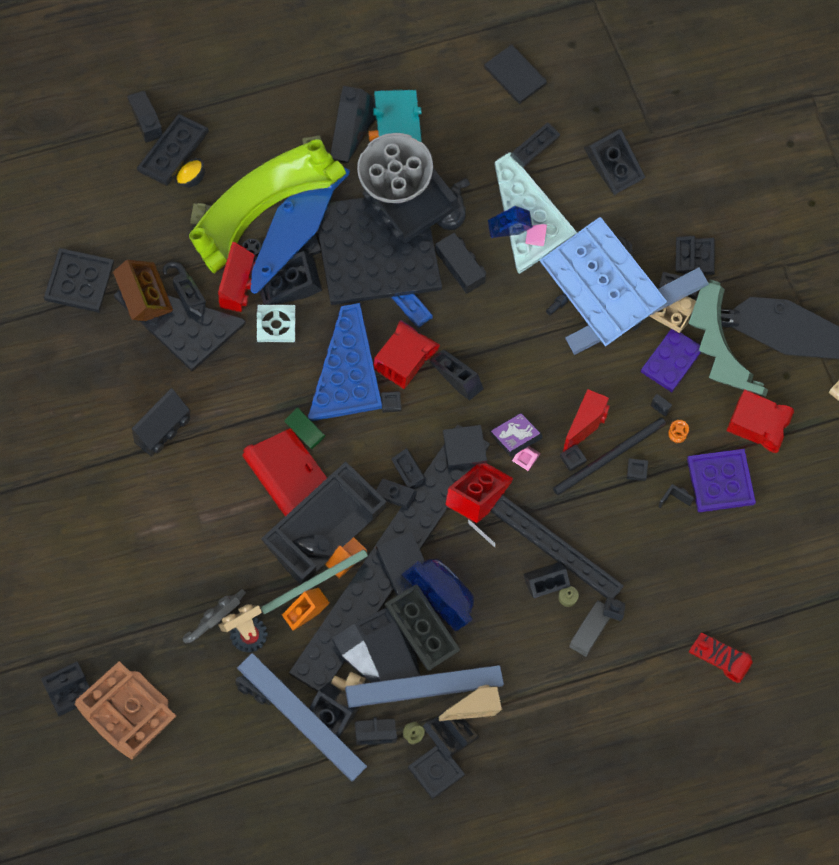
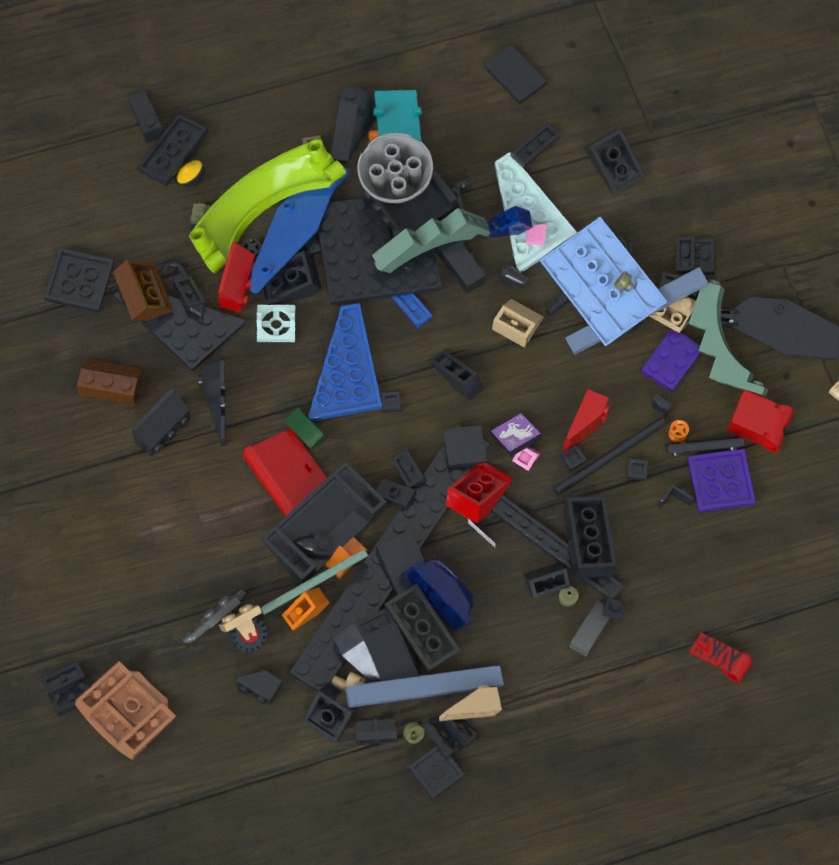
sand blue tile [237,654,367,781] -> none
red piece [374,320,440,389] -> none
none -> reddish brown slope [77,359,143,404]
none -> black wedge [198,360,226,446]
none -> sand green arch [372,208,492,273]
none -> tan slope [492,299,543,347]
none -> black cone [499,265,528,288]
none -> black brick [563,496,617,578]
none -> olive tile [614,271,634,291]
none -> black plate [665,436,744,456]

